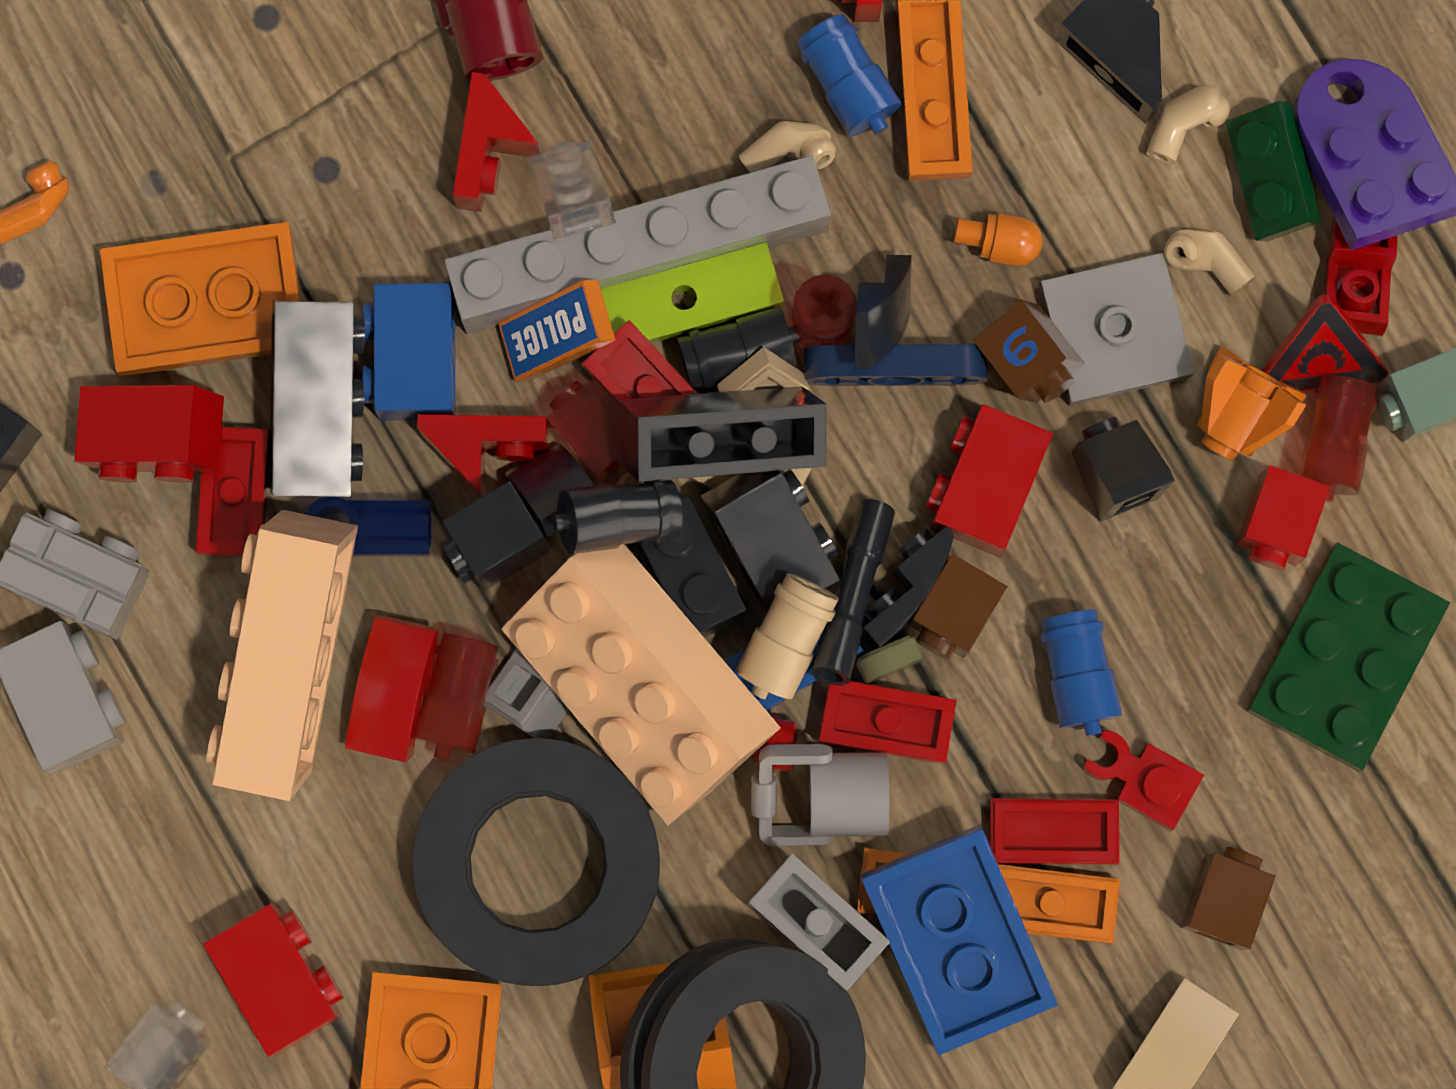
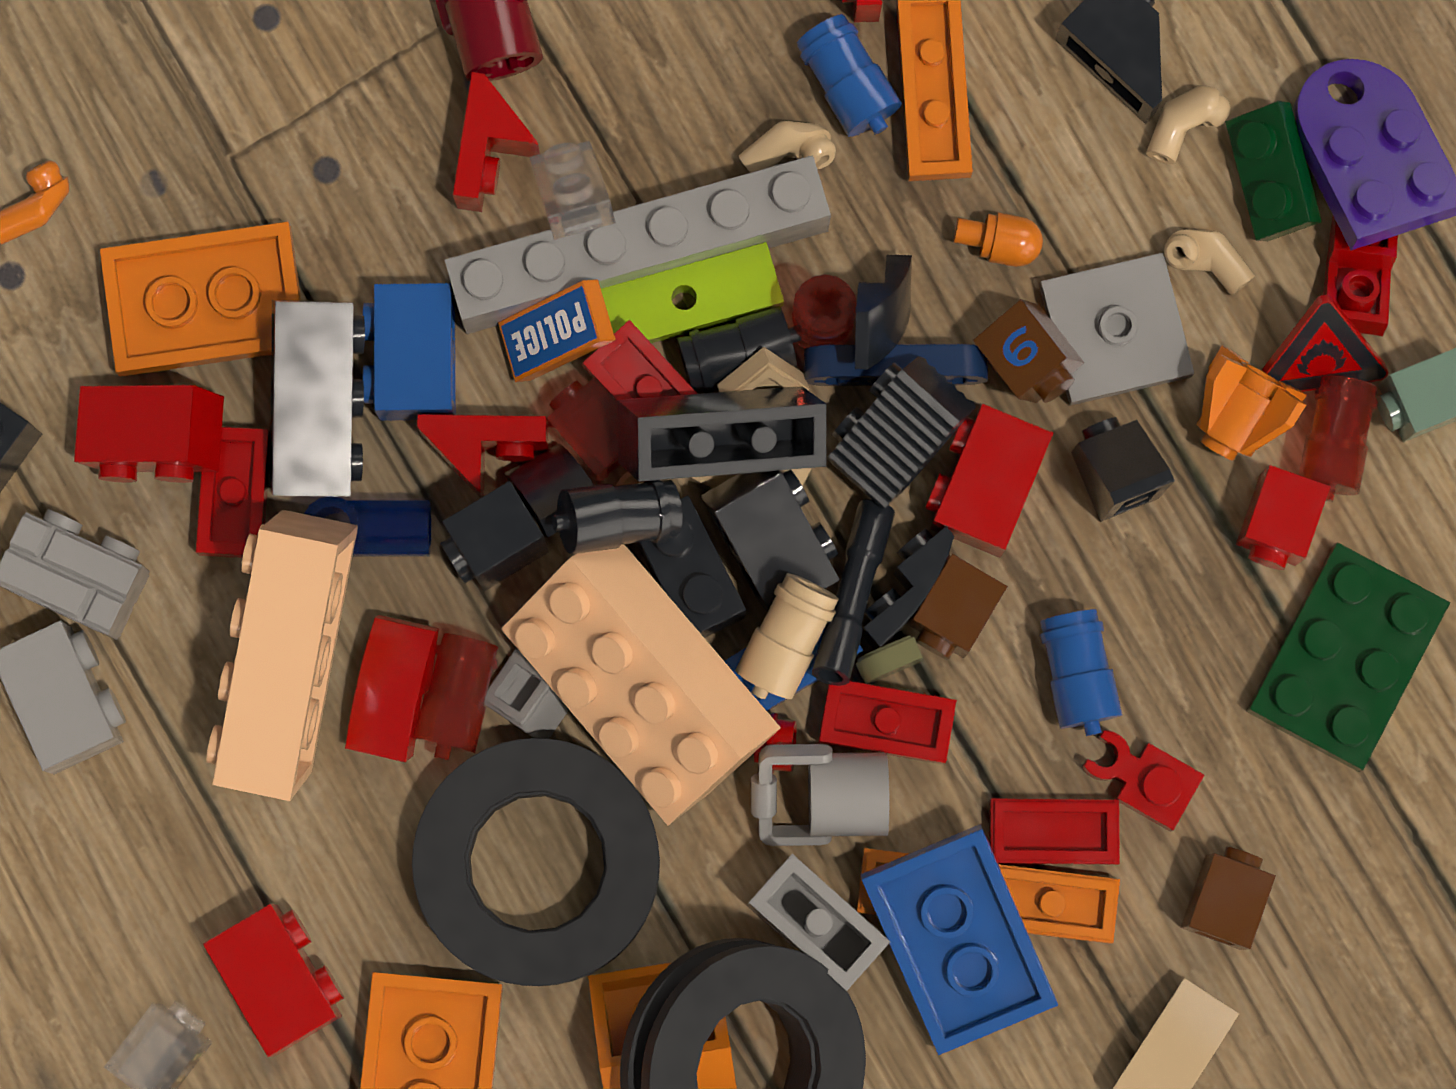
none -> black brick [827,356,976,510]

